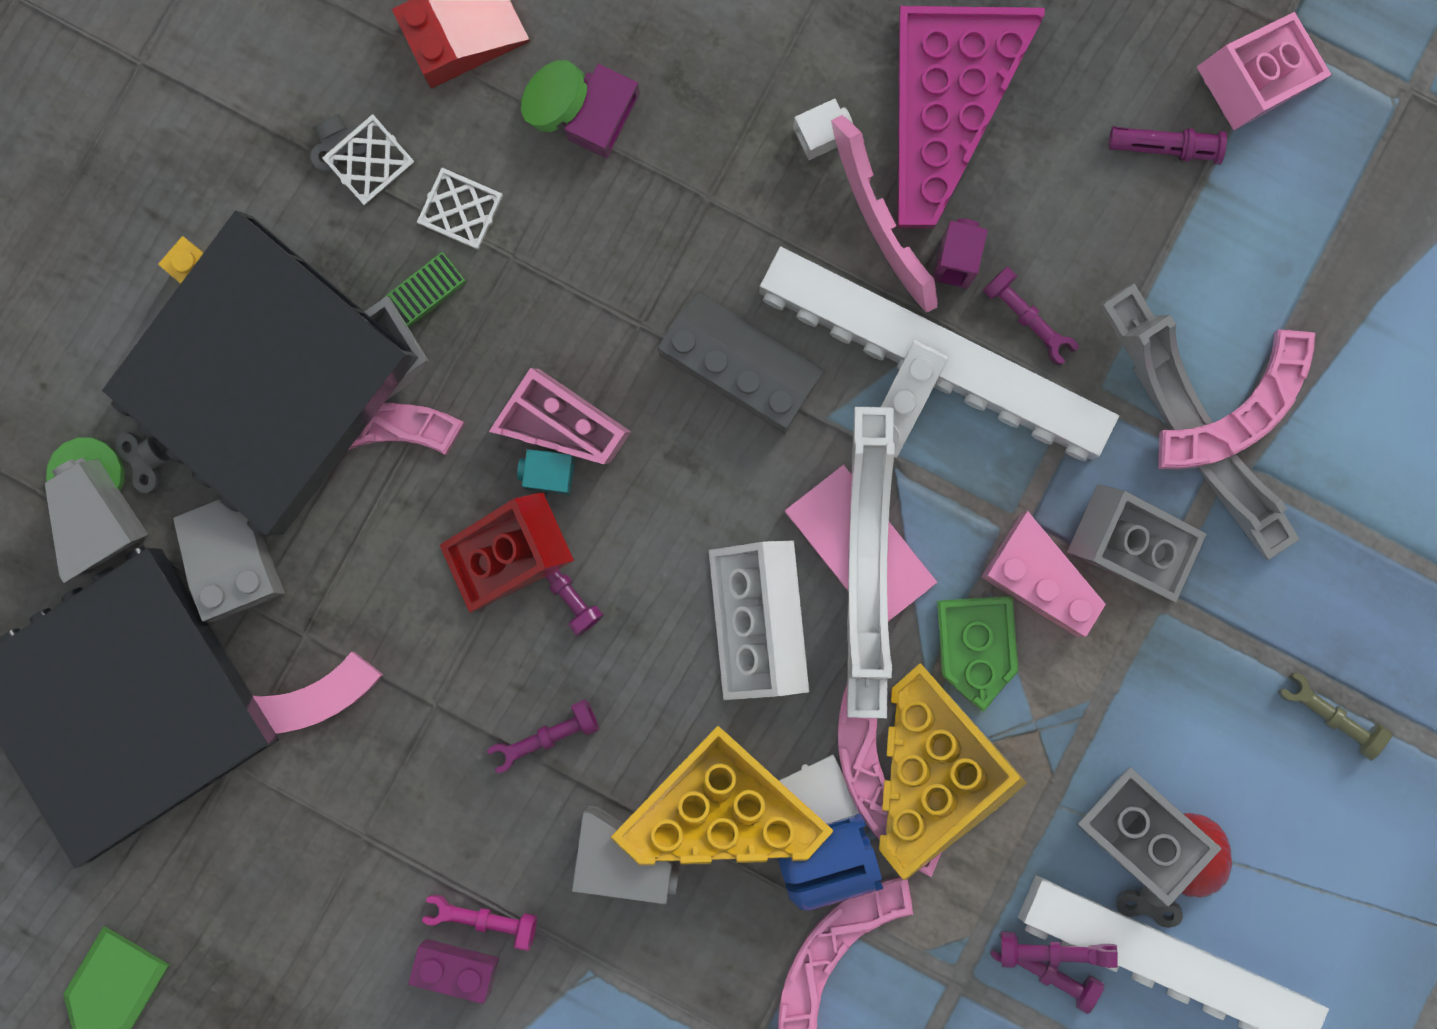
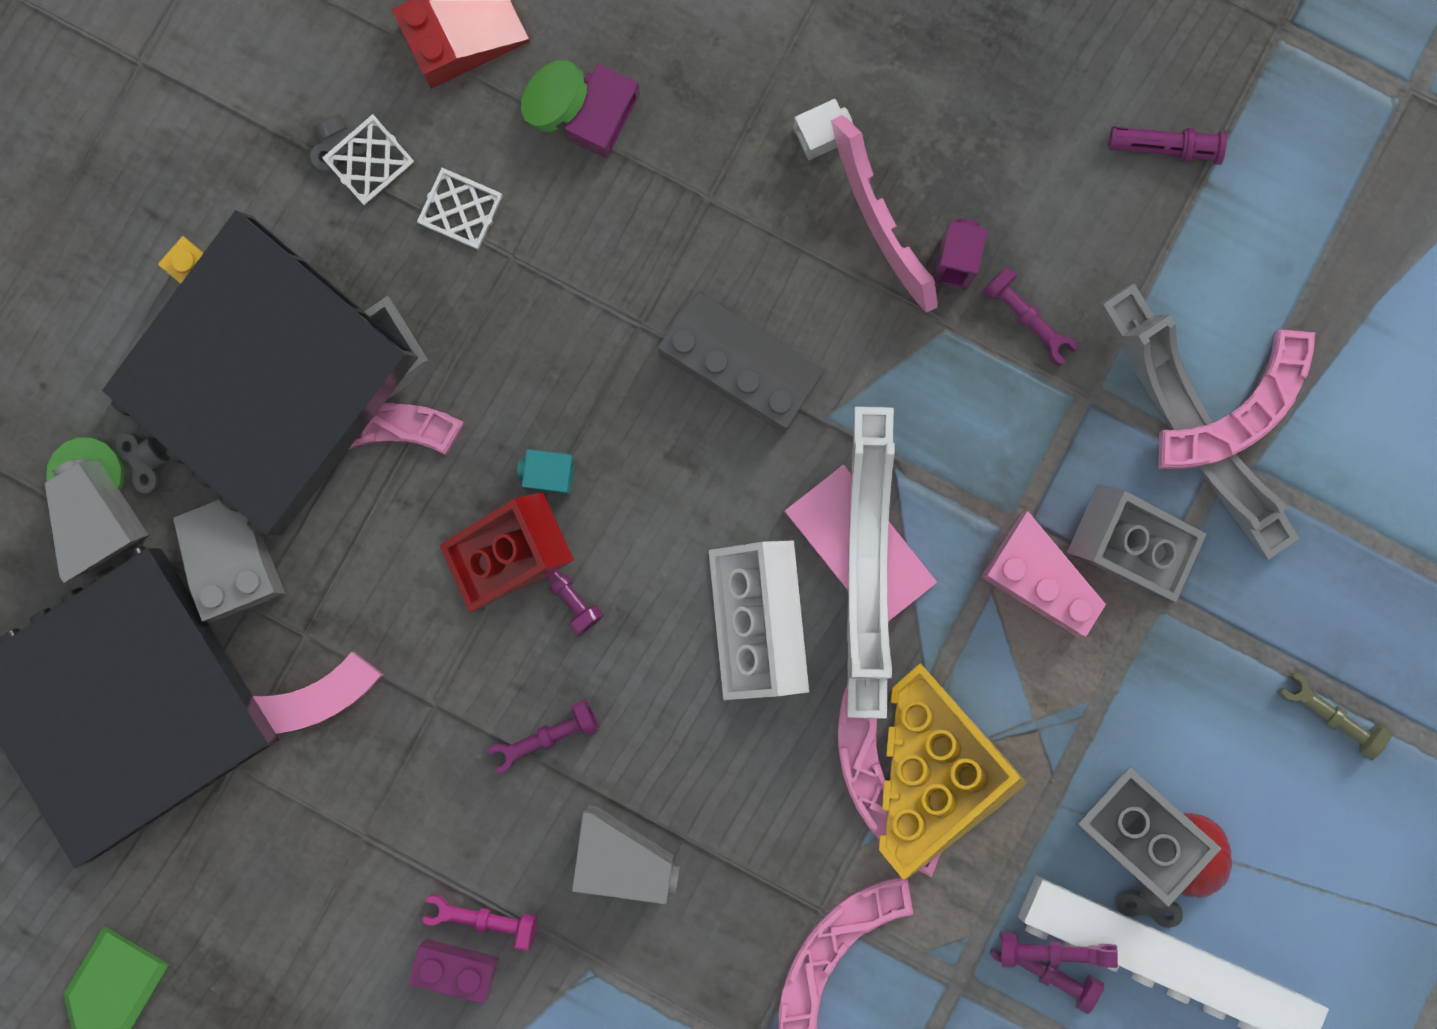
tile [384,252,467,328] -> none
bright pink wedge [489,368,631,464] -> none
yellow slope [611,726,834,866] -> none
white brick [759,246,1119,462] -> none
blue cylinder [778,813,884,911] -> none
white piece [779,754,860,823] -> none
white plate [881,340,949,458] -> none
dark pink wing [897,6,1045,228] -> none
bright green tile [937,596,1018,712] -> none
bright pink slope [1197,12,1332,130] -> none

